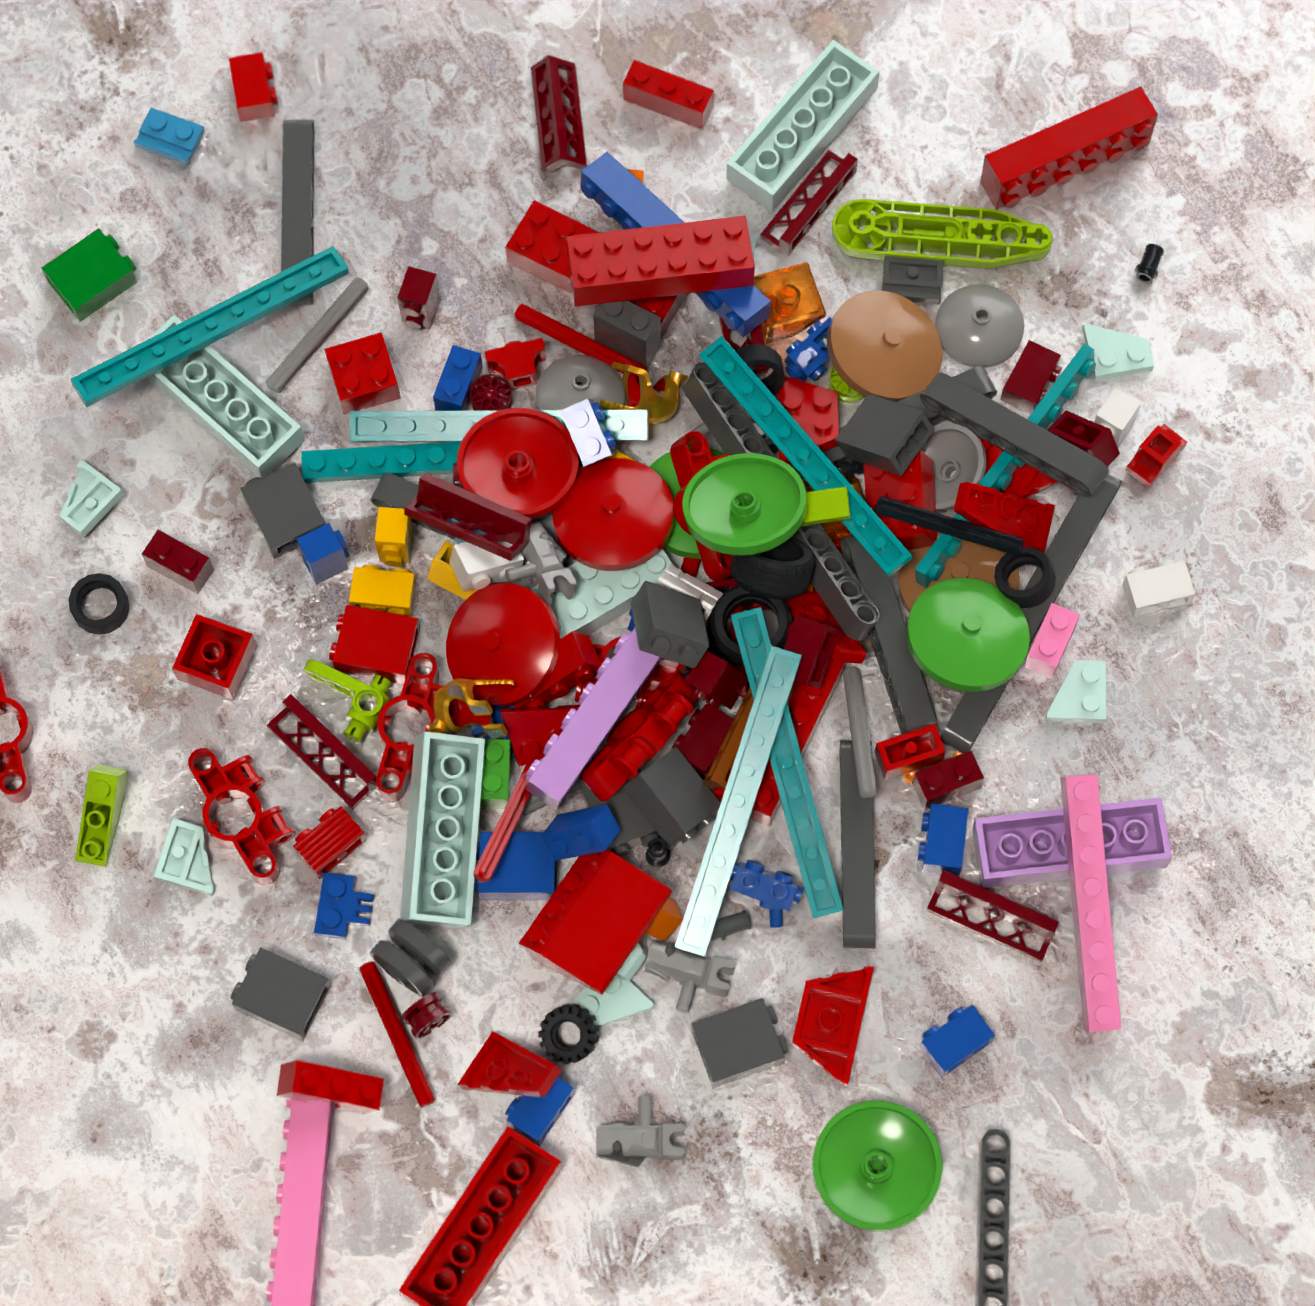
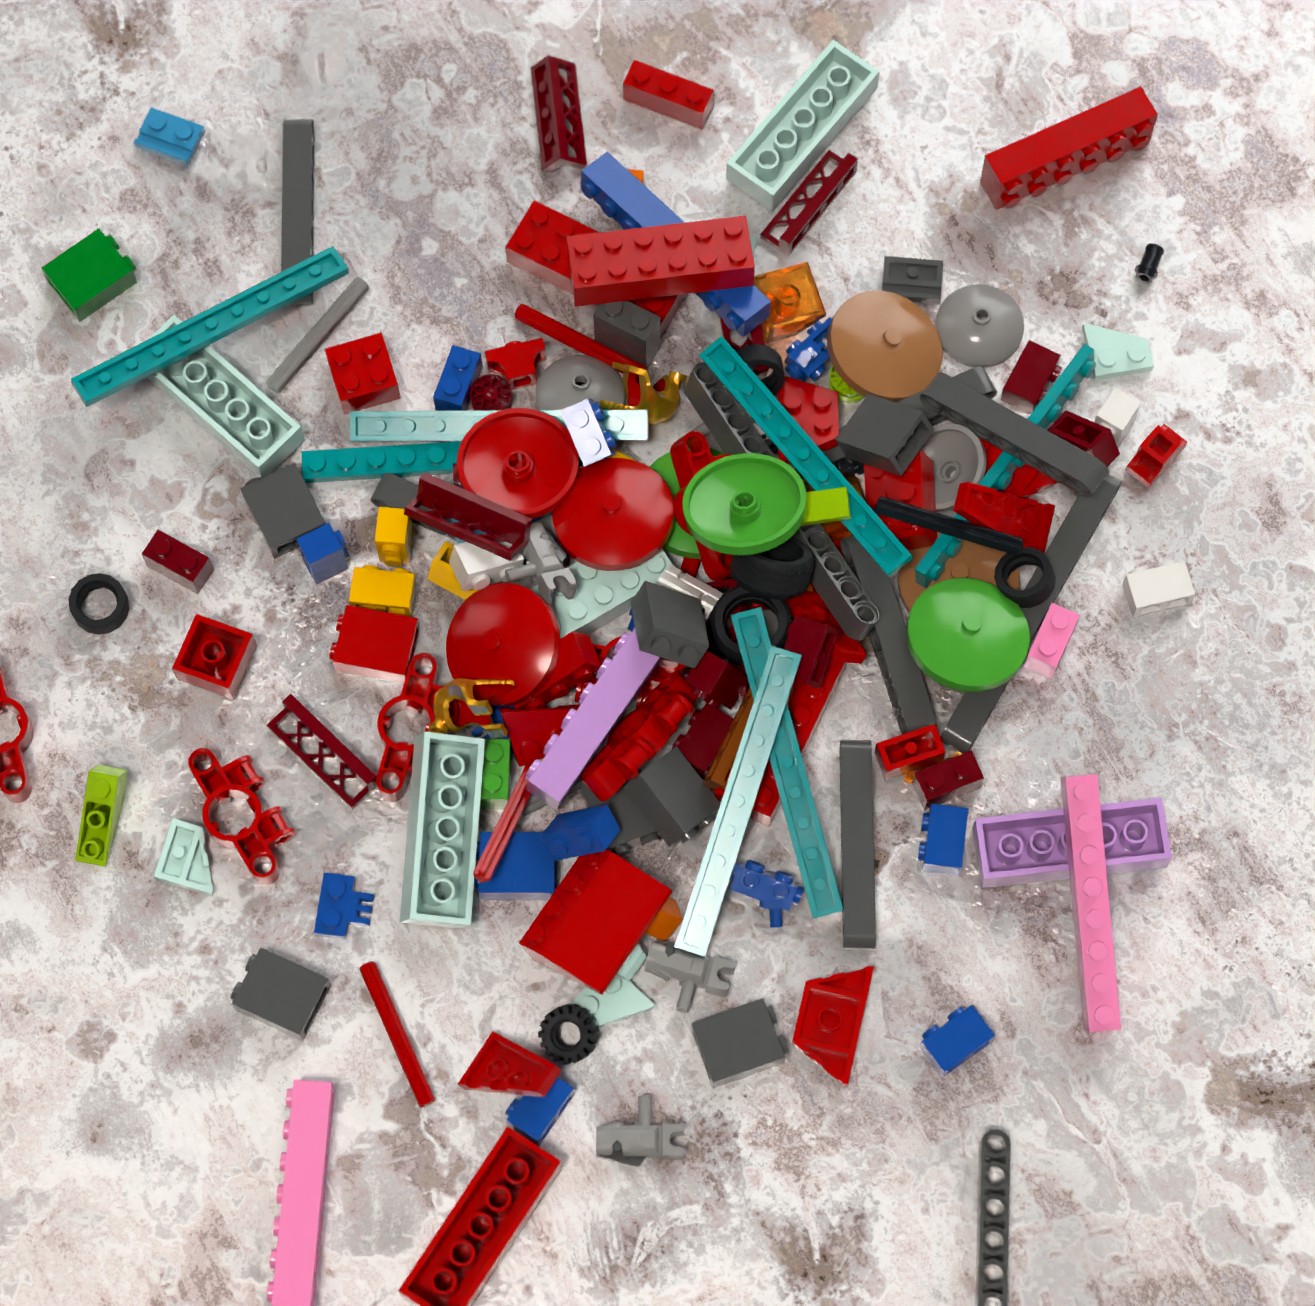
light aqua wing [59,459,125,538] -> none
red brick [229,52,278,122] -> none
red arch [276,1060,384,1114] -> none
red brick [293,806,367,879] -> none
lime piece [303,659,392,743] -> none
dark grey wheel [369,919,451,997] -> none
dark red brick [397,266,441,330] -> none
dark red wheel [401,992,452,1039] -> none
black pin [645,838,670,868] -> none
dark grey axle [710,910,751,941] -> none
bright green dish [812,1101,942,1232] -> none
lime beam [832,199,1053,269] -> none
light grey axle [843,667,877,798] -> none
dark red fence [926,870,1059,963] -> none
light aqua wing [1046,660,1106,723] -> none

